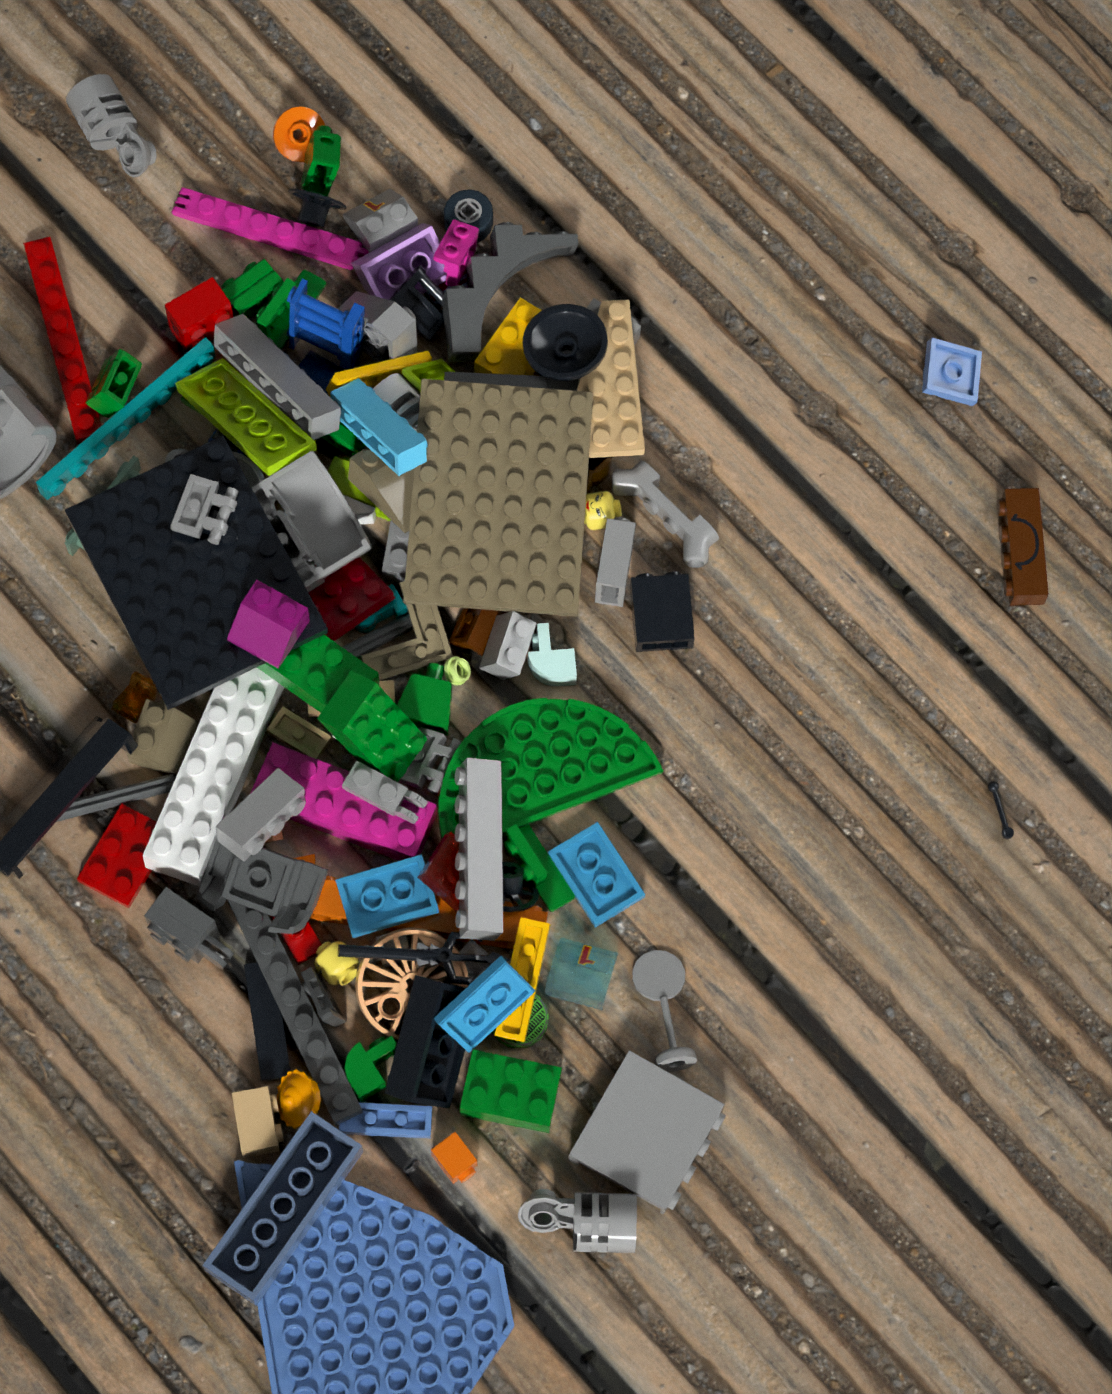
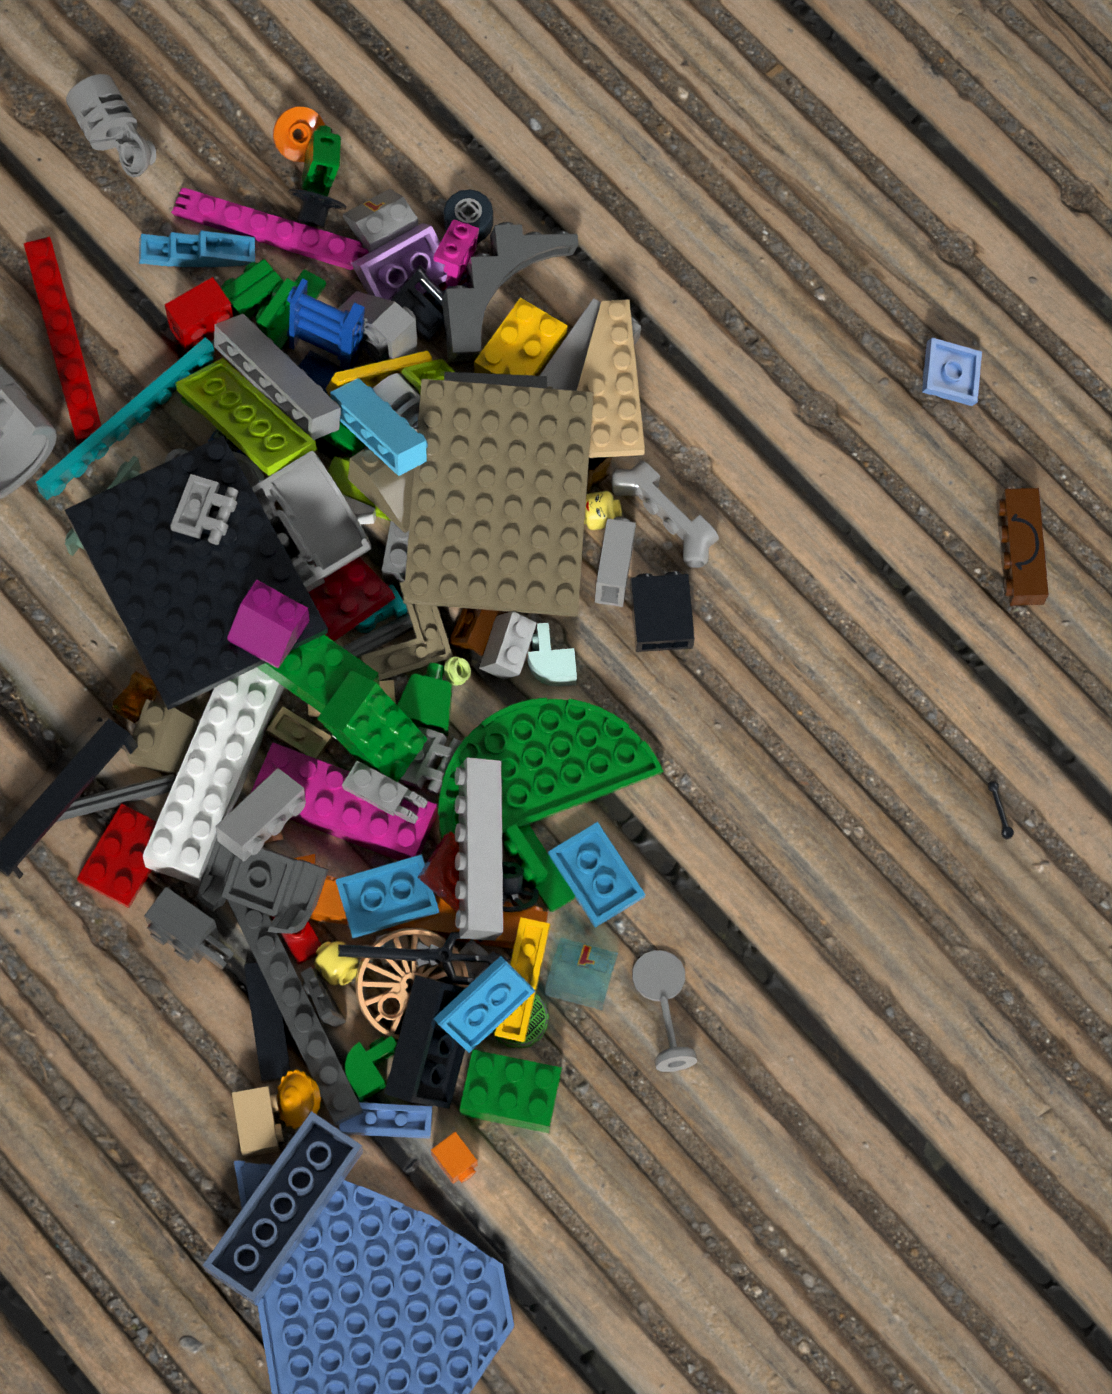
green brick [86,349,142,418] -> none
light grey cylinder [518,1189,637,1253] -> none
black dish [523,304,608,381] -> none
light grey panel [568,1050,726,1215] -> none
none -> dark azure slope [139,231,255,267]

